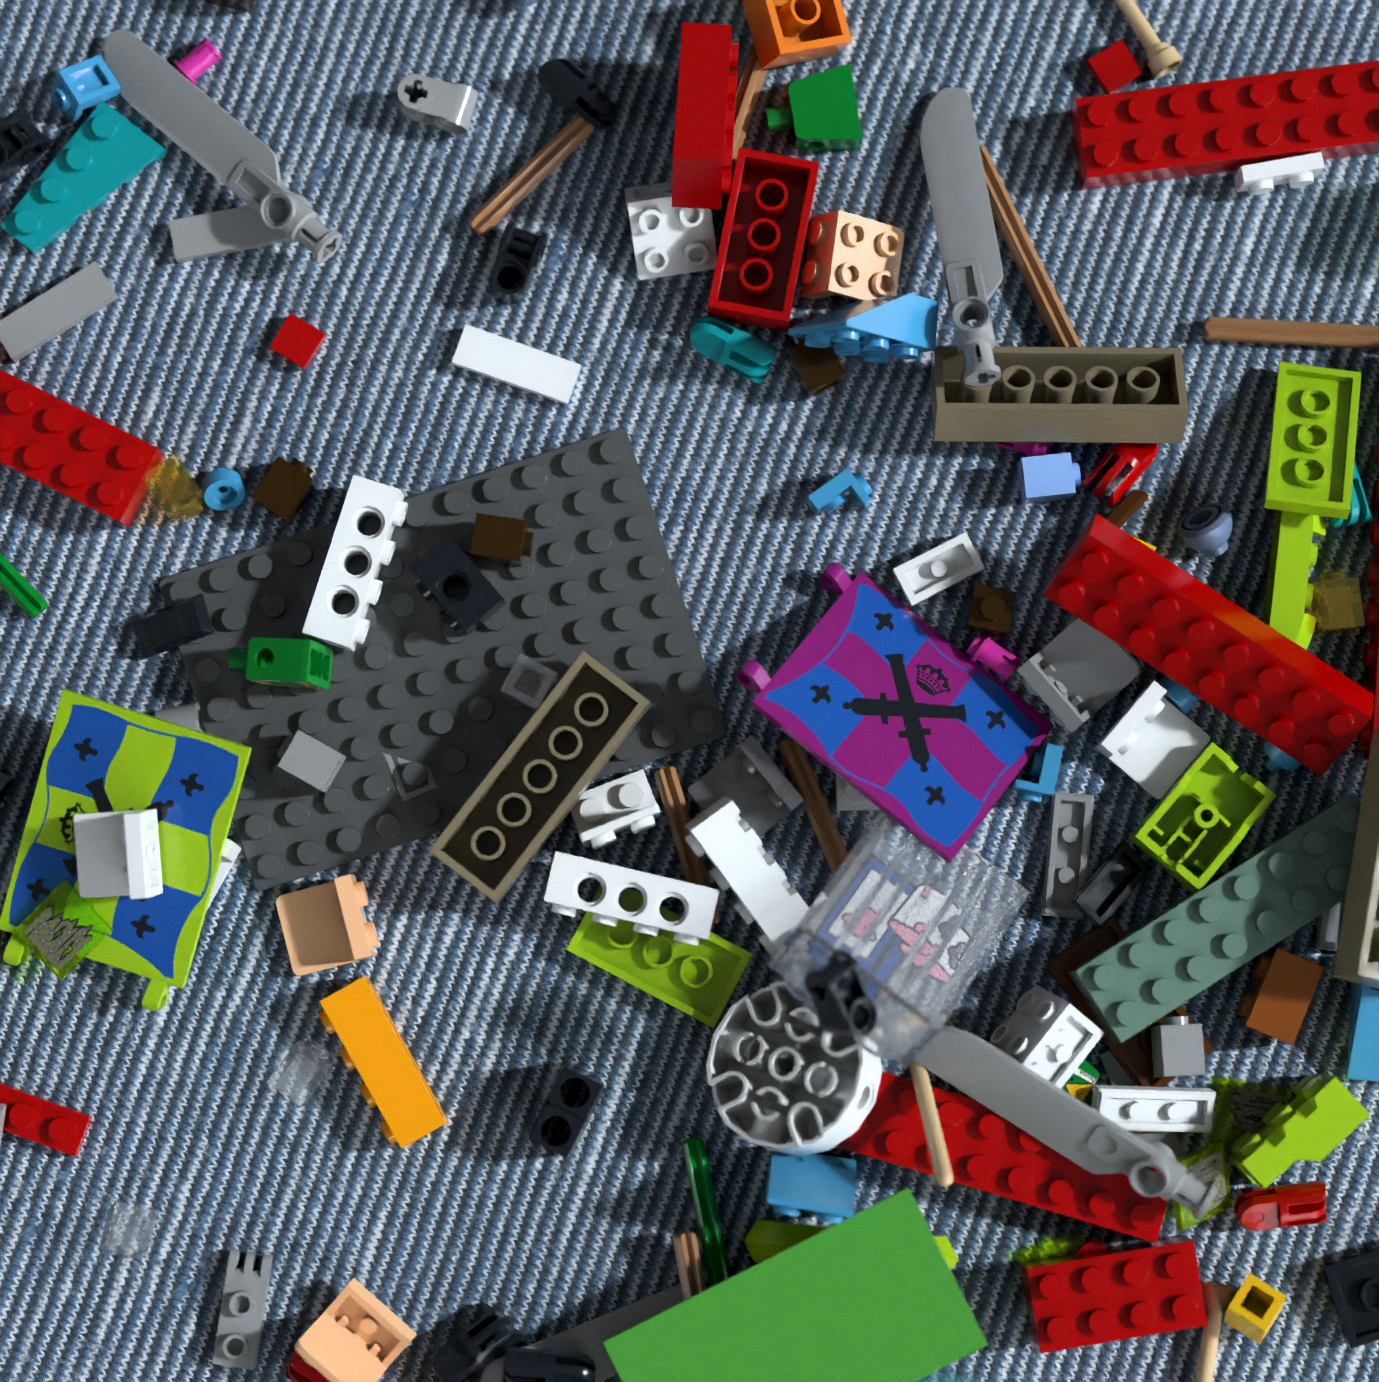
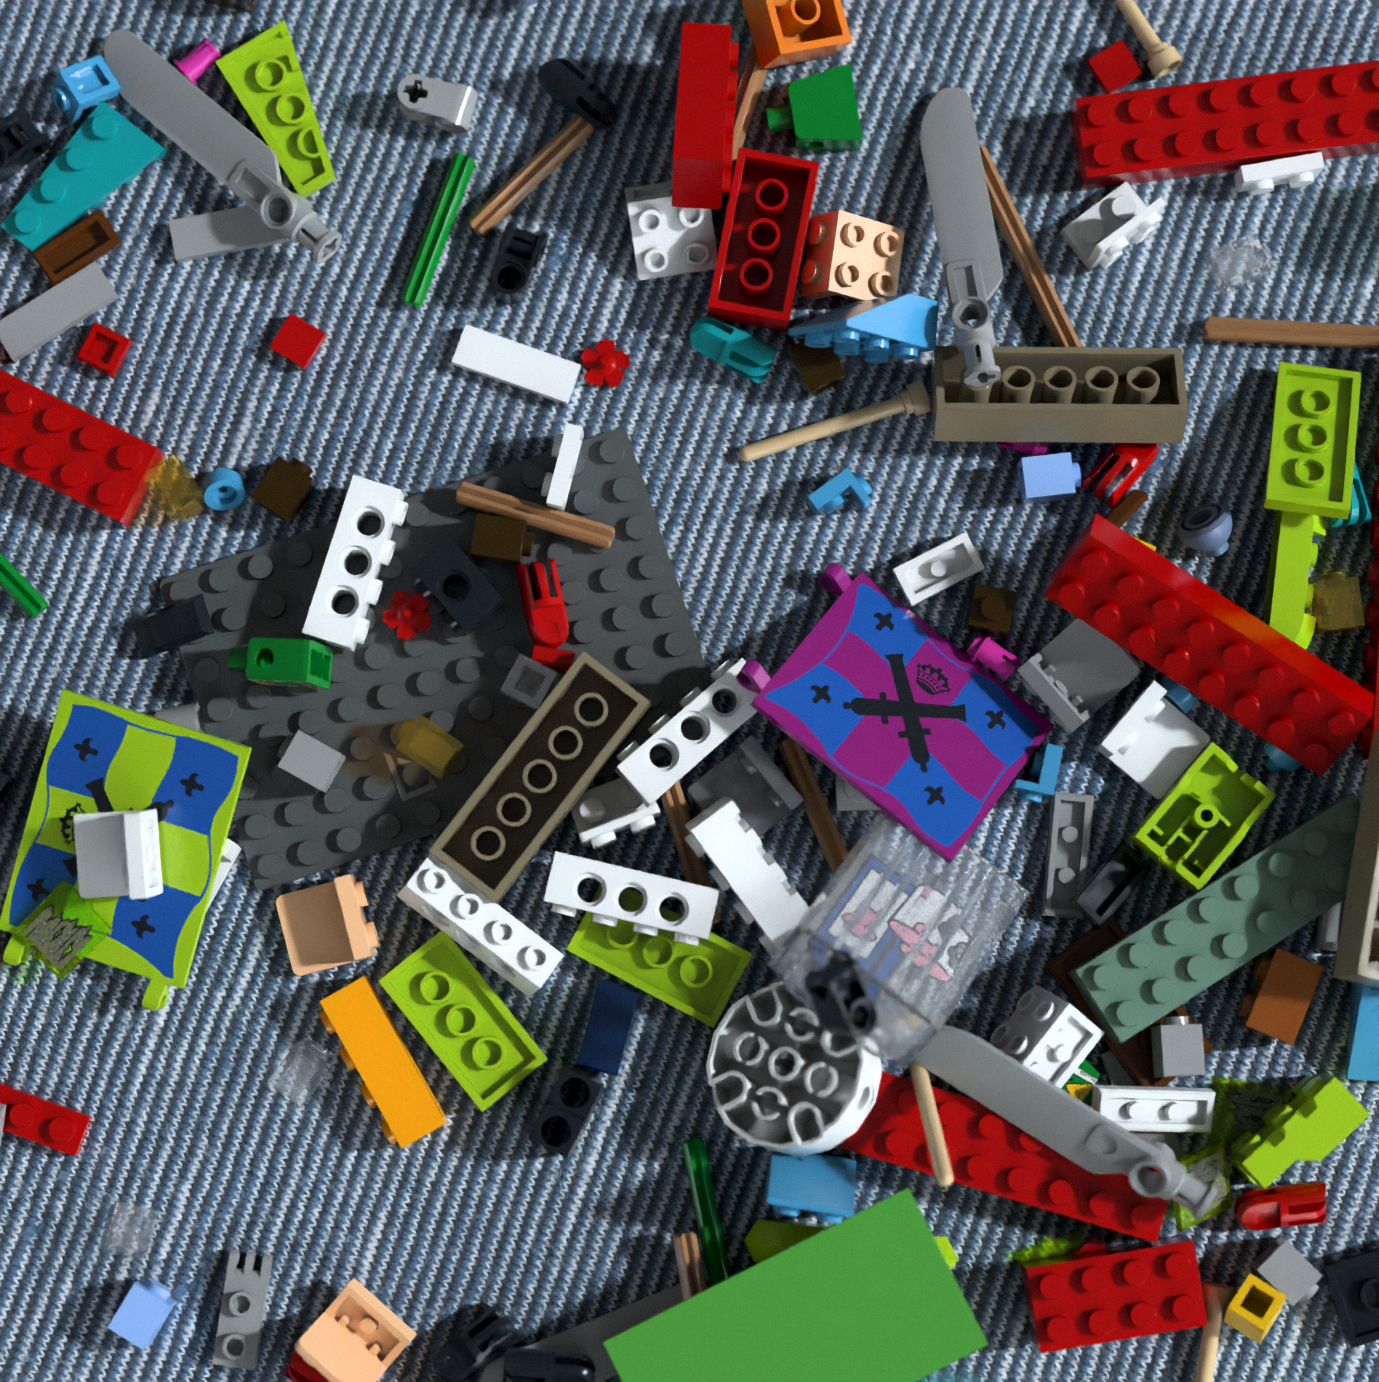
none -> reddish brown tile [32,209,122,287]
none -> red tile [75,322,133,378]
none -> light blue brick [107,1278,177,1350]
none -> lime wing [215,20,337,198]
none -> lime plate [378,930,548,1112]
none -> red plant [382,590,433,641]
none -> clear yellow brick [396,714,464,779]
none -> white brick [396,853,564,997]
none -> green axle [401,153,475,307]
none -> medium nougat axle [456,481,615,549]
none -> red arm [515,558,569,649]
none -> red tile [532,645,577,671]
none -> white plate [541,423,584,511]
none -> dark blue slope [577,979,640,1076]
none -> red plant [580,338,630,389]
none -> white brick [614,658,759,808]
none -> tan piece [739,380,932,462]
none -> white bracket [1060,181,1166,271]
none -> clear brick [1204,232,1273,297]
none -> light grey brick [1249,1236,1322,1306]

